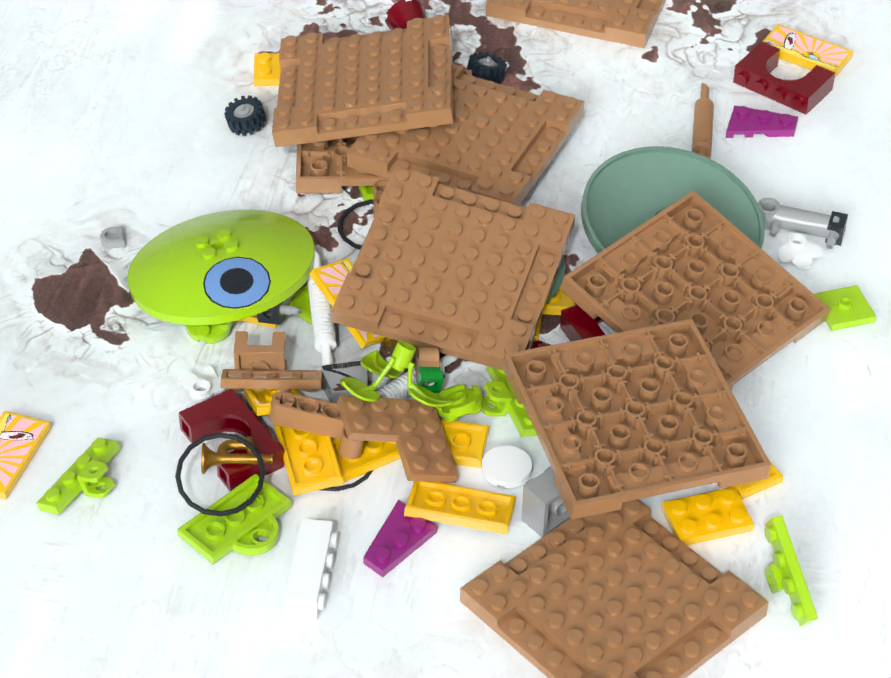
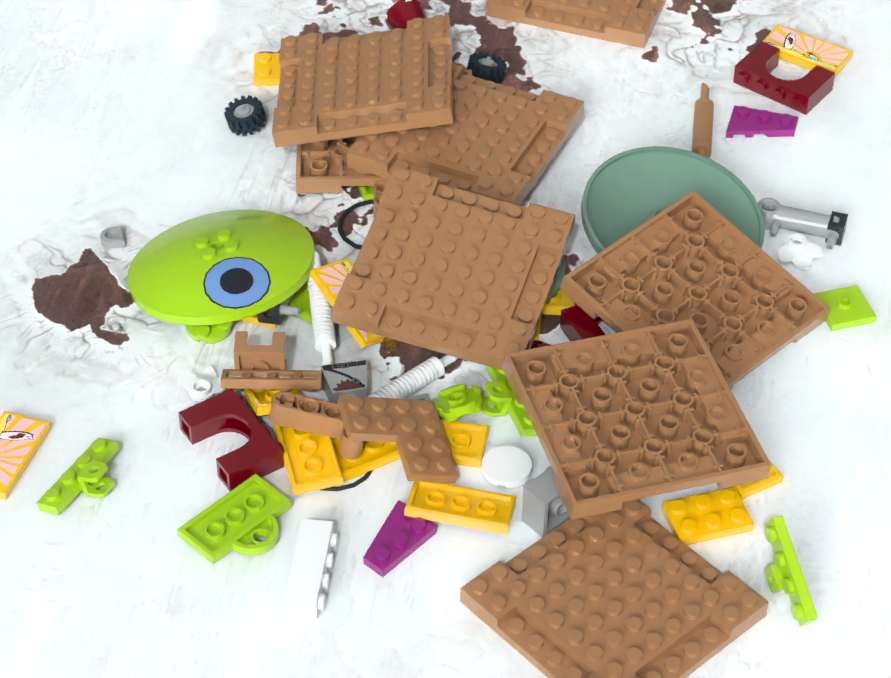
black piece [175,432,265,517] -> none
pearl gold piece [201,436,273,474] -> none
lime plant [340,341,453,407] -> none
leg [415,347,444,393] -> none

